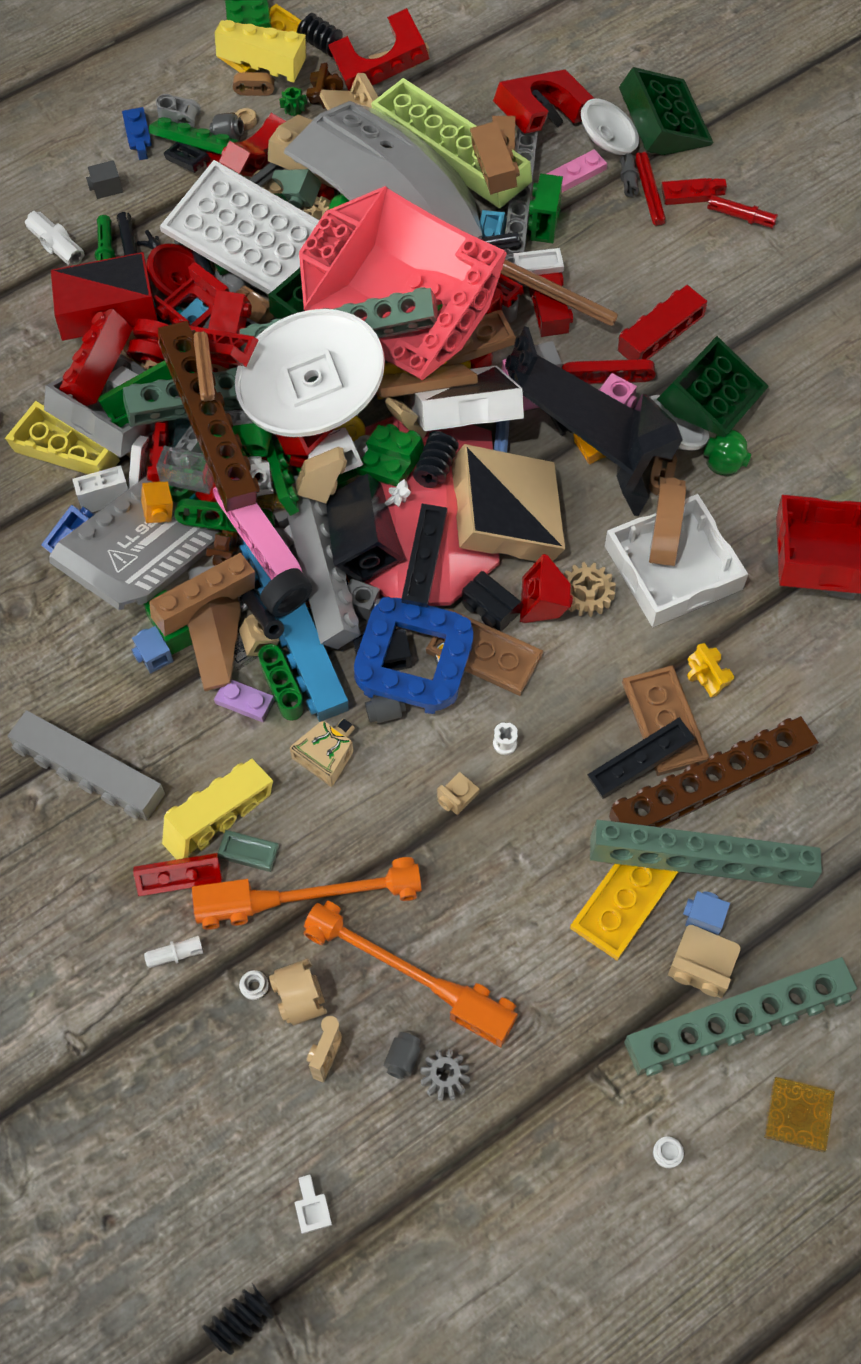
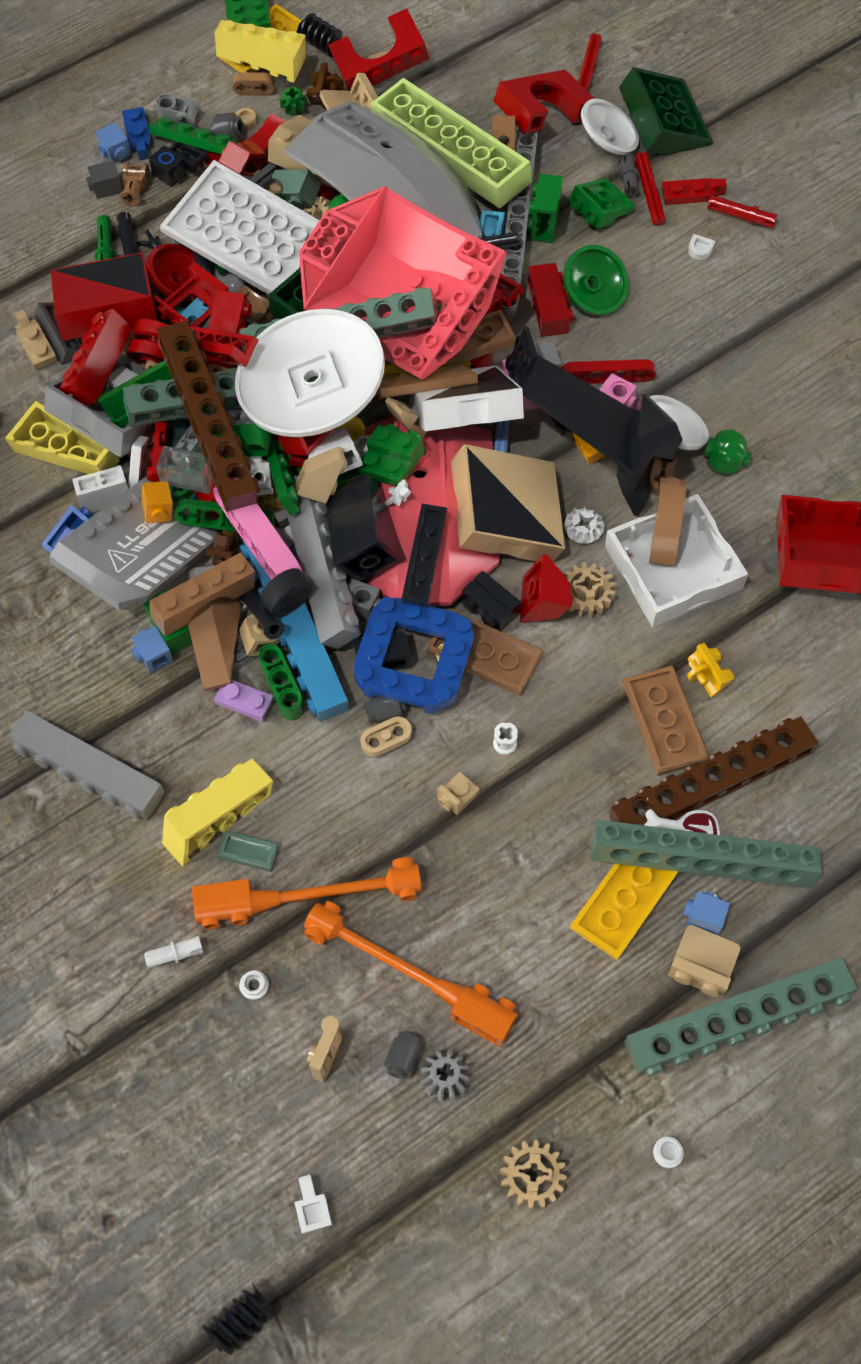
white piece [25,211,85,266] -> none
red plate [133,853,222,897] -> none
medium nougat axle [194,331,215,402] -> none
tan brick [269,958,327,1026] -> none
tan torso [290,719,355,787] -> none
black piece [413,431,459,488] -> none
medium nougat brick [470,121,520,195] -> none
medium nougat axle [501,259,618,326] -> none
white tile [513,248,564,275] -> none
black tile [532,90,563,128] -> none
bright pink plate [547,149,607,192] -> none
black plate [587,717,695,799] -> none
red brick [617,285,708,360] -> none
dark green slope [657,336,769,437] -> none
clear yellow plate [764,1077,835,1153] -> none
none -> tan hinge [15,310,58,370]
none -> dark grey slope [34,303,82,365]
none -> medium blue brick [95,122,131,163]
none -> medium nougat connector [120,162,150,206]
none -> black brick [149,145,187,187]
none -> tan plate [360,717,412,757]
none -> tan gear [500,1140,567,1210]
none -> green dish [563,245,629,316]
none -> white gear [564,506,605,544]
none -> green plate [569,178,636,229]
none -> red axle [578,33,601,91]
none -> white piece [644,809,720,835]
none -> white tile [688,234,715,260]

